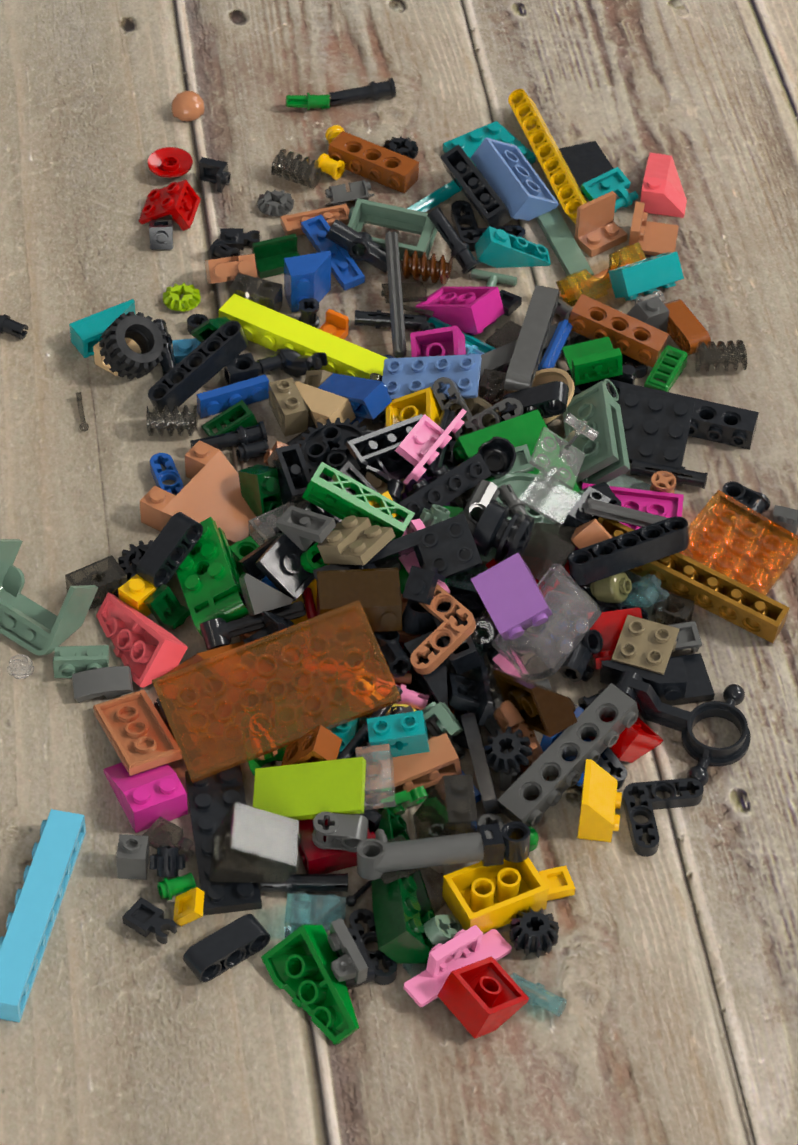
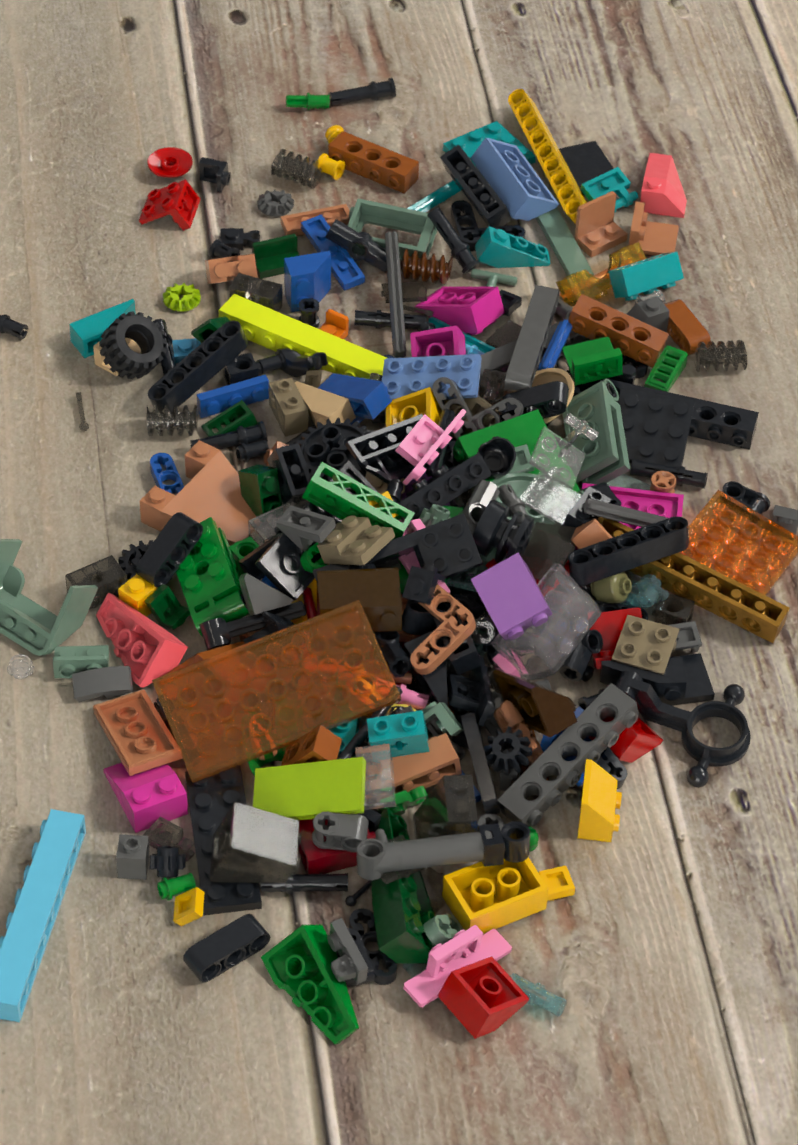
black plate [122,897,177,944] -> none
black bracket [149,220,173,250] -> none
nougat hair [171,91,204,122] -> none
black bush [187,314,208,334] -> none
clear light blue slope [284,893,346,938] -> none
dark grey hinge [325,180,375,206] -> none
black gear [383,136,418,159] -> none
black gear [509,907,559,958] -> none
black beam [622,778,704,857] -> none

